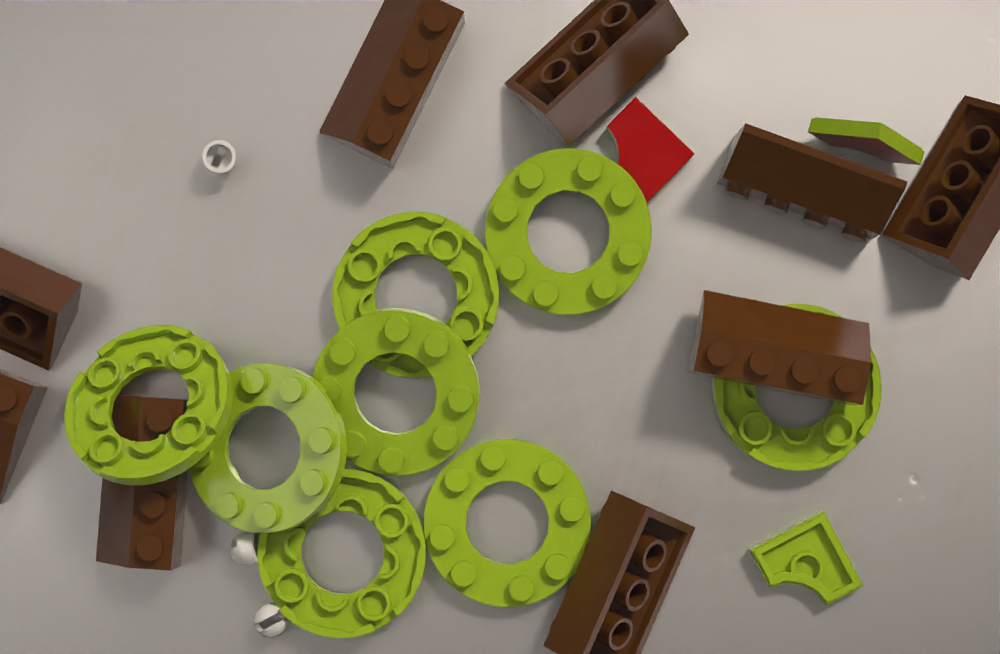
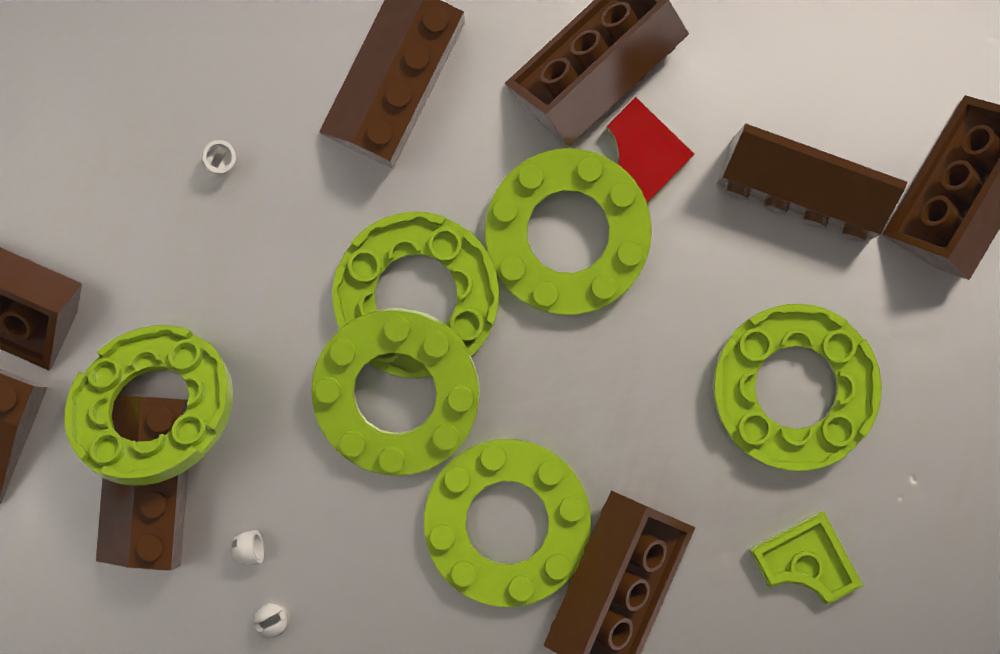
lime plate [189,363,347,533] -> none
lime plate [257,469,426,638] -> none
reddish brown slope [688,290,871,406] -> none
tile [808,117,925,165] -> none

